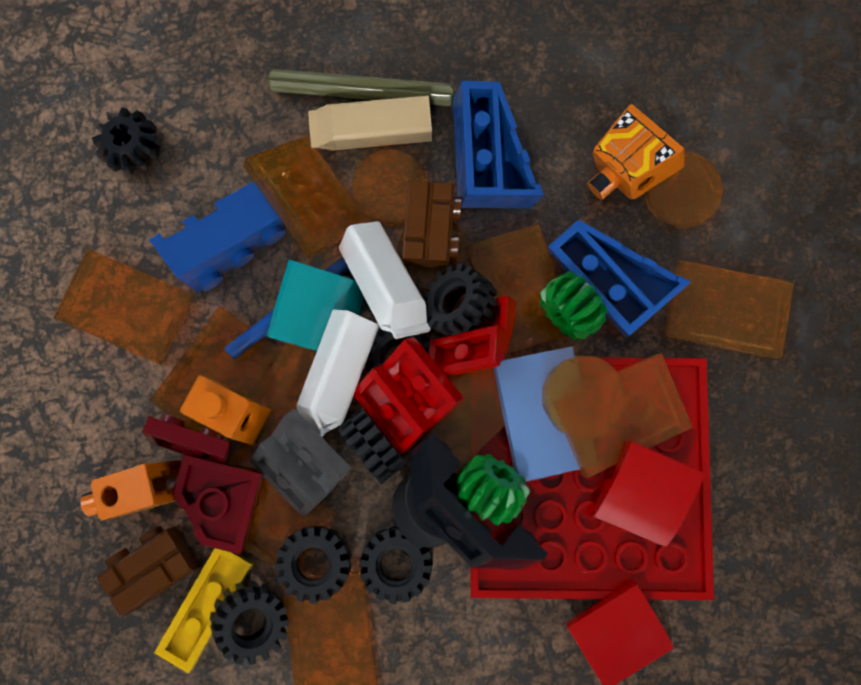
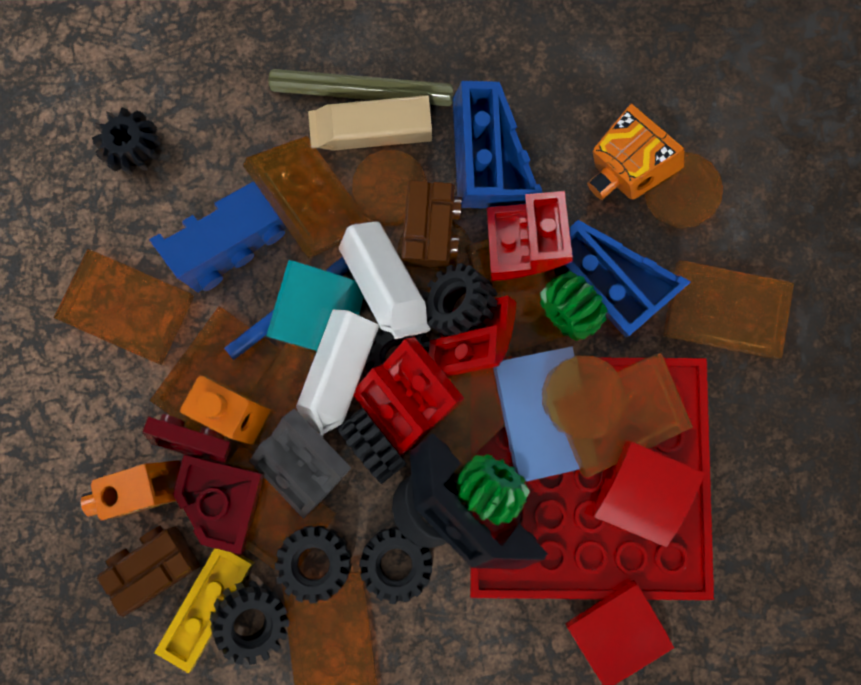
none -> red slope [487,191,572,281]

